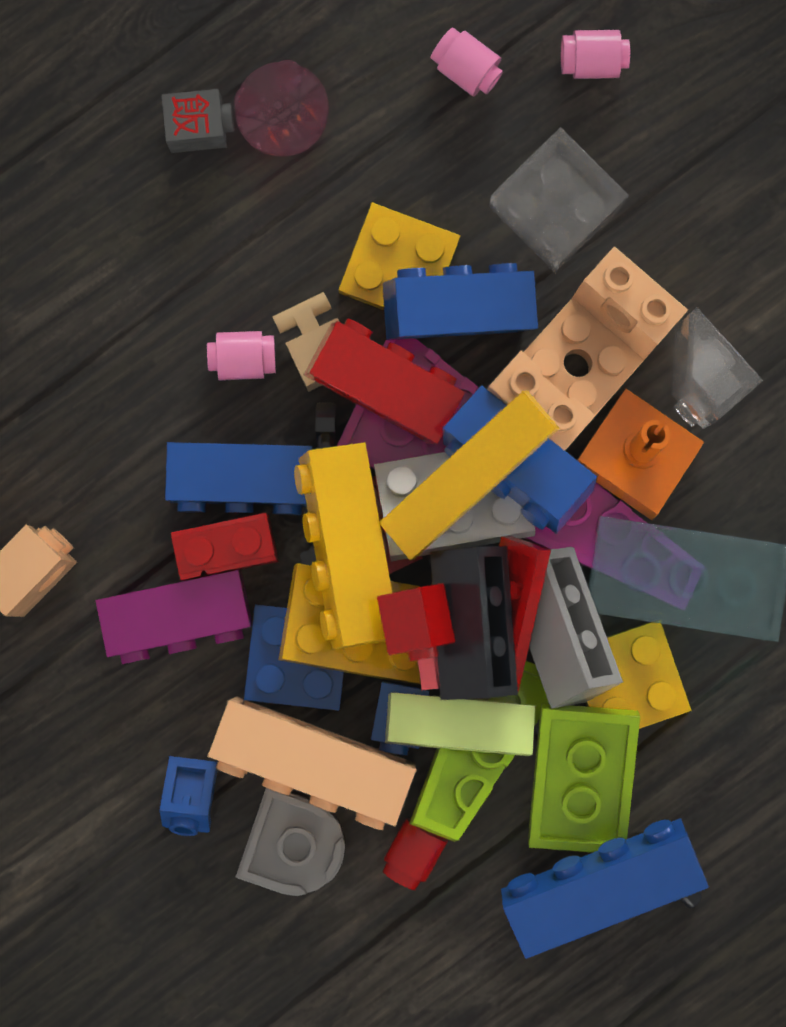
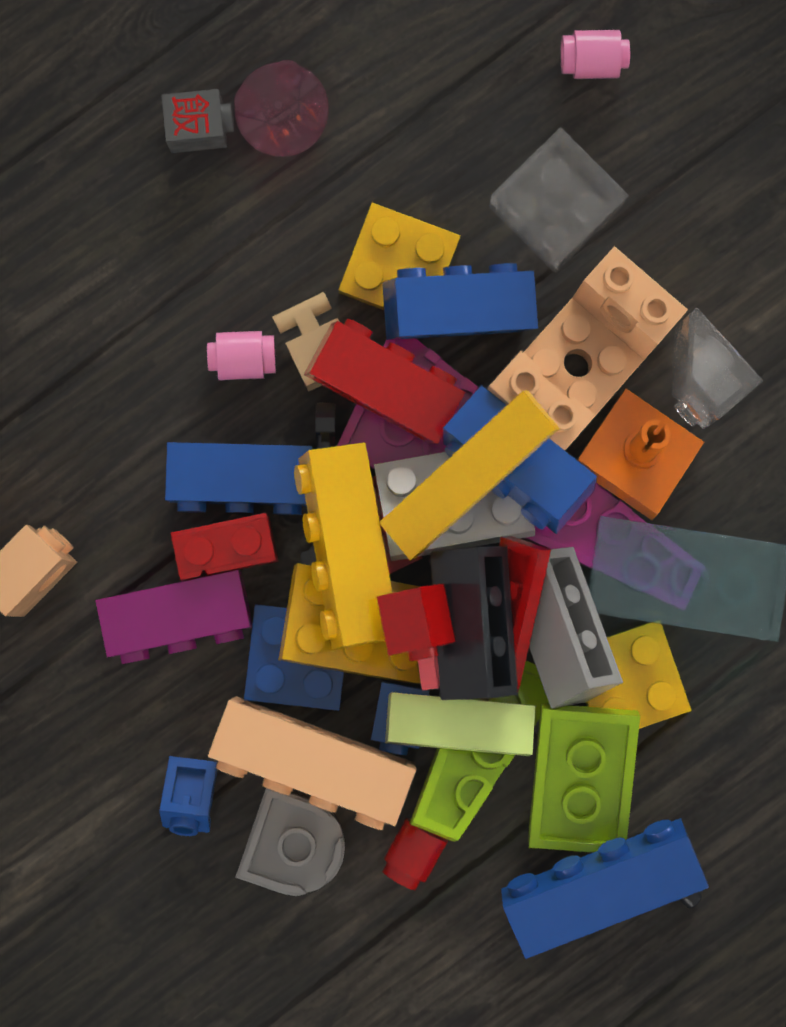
bright pink brick [431,27,503,97] -> none

